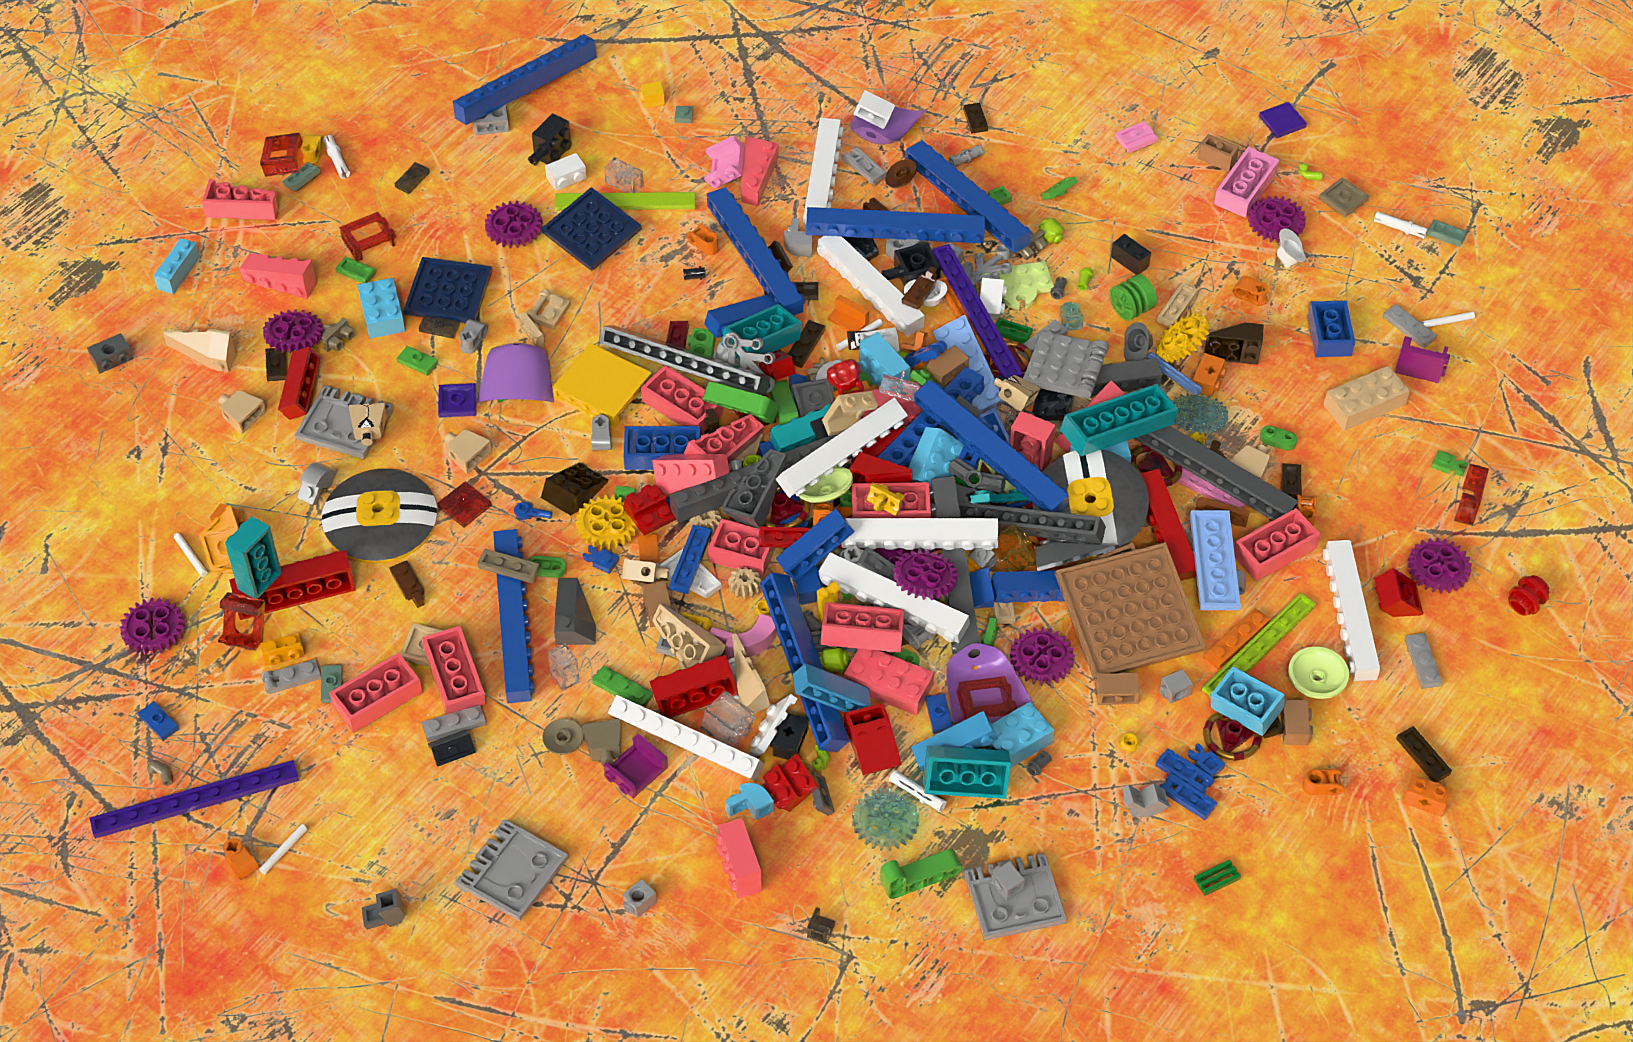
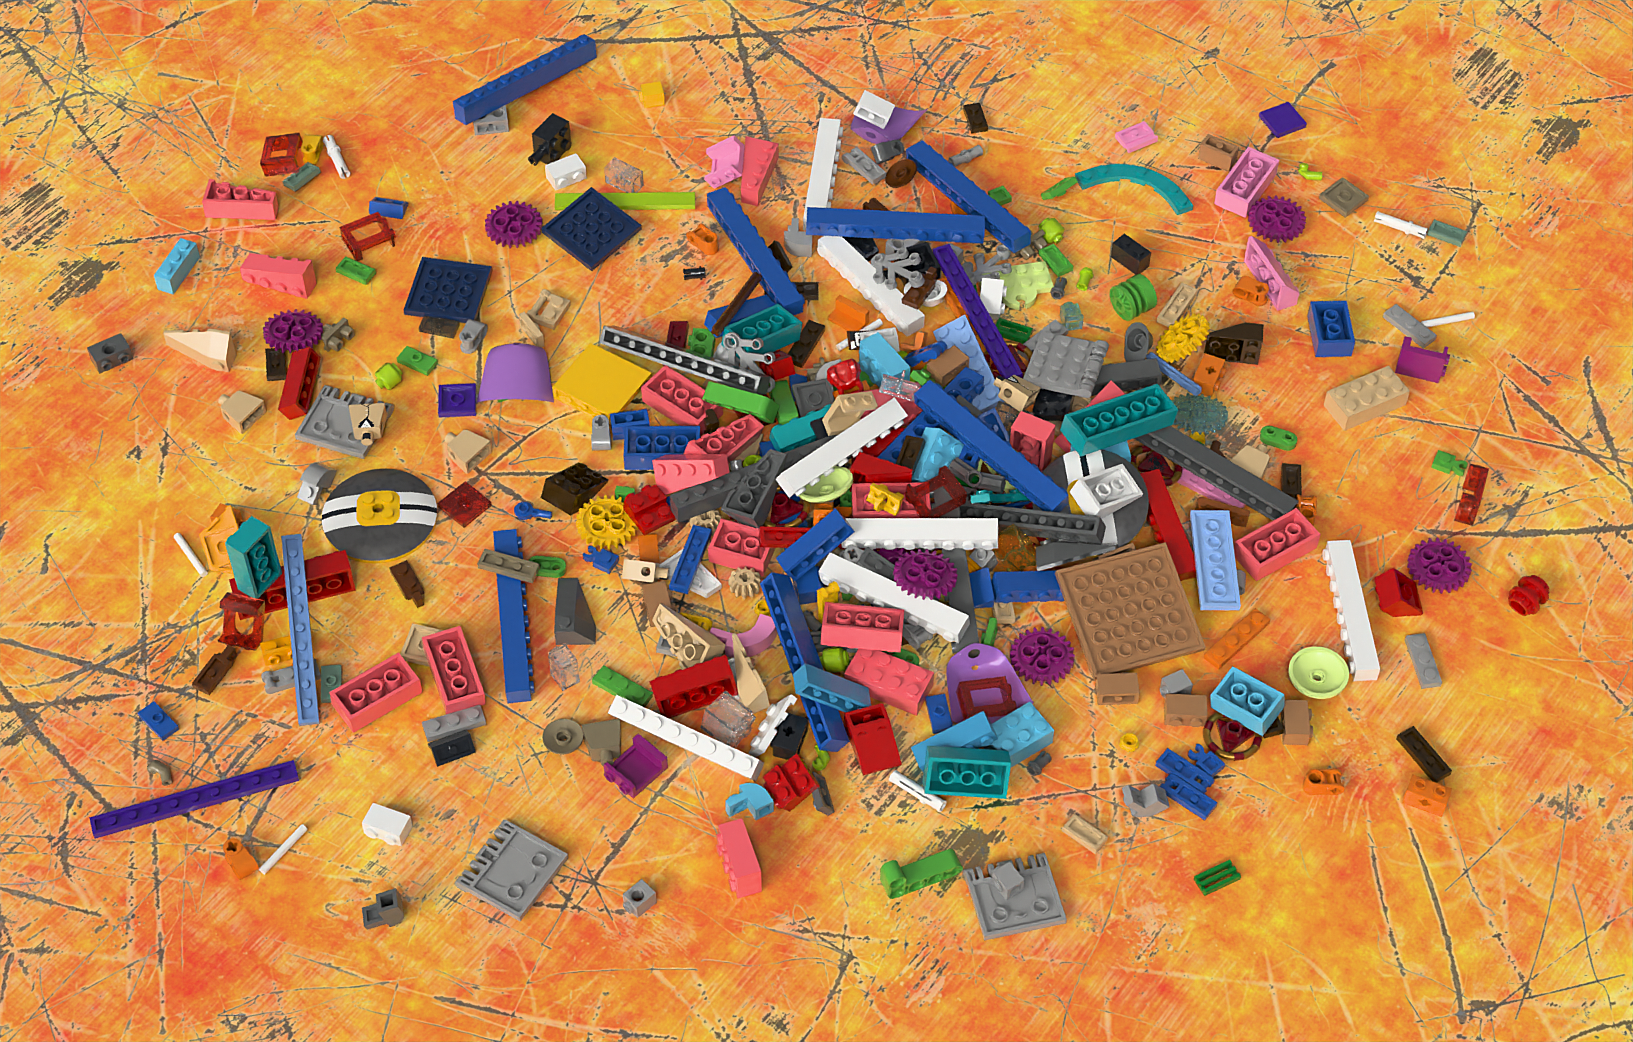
magenta gear [119,597,186,655] -> none
medium azure brick [357,278,405,339] -> none
clear smoke plate [394,162,430,194] -> none
sand green plate [674,106,693,124] -> none
clear smoke panel [807,907,835,944] -> none
clear light blue gear [852,788,919,851] -> none
lime tile [1202,593,1316,696] -> none
white piece [1277,229,1306,268] -> none
none -> reddish brown hinge [192,645,237,696]
none -> medium blue plate [281,534,320,726]
none -> white brick [362,803,413,847]
none -> blue slope [369,197,408,219]
none -> lime head [375,363,403,390]
none -> blue brick [610,409,650,440]
none -> reddish brown axle [711,272,762,336]
none -> dark grey piece [870,140,904,164]
none -> light grey plant [871,247,925,290]
none -> dark brown plate [896,435,926,475]
none -> clear red panel [905,465,967,518]
none -> bright green plate [1039,243,1073,277]
none -> tan plate [1062,814,1108,854]
none -> white slope [1070,464,1143,519]
none -> teal plate [1075,164,1193,215]
none -> medium nougat brick [1164,694,1207,727]
none -> bright pink slope [1244,236,1299,311]

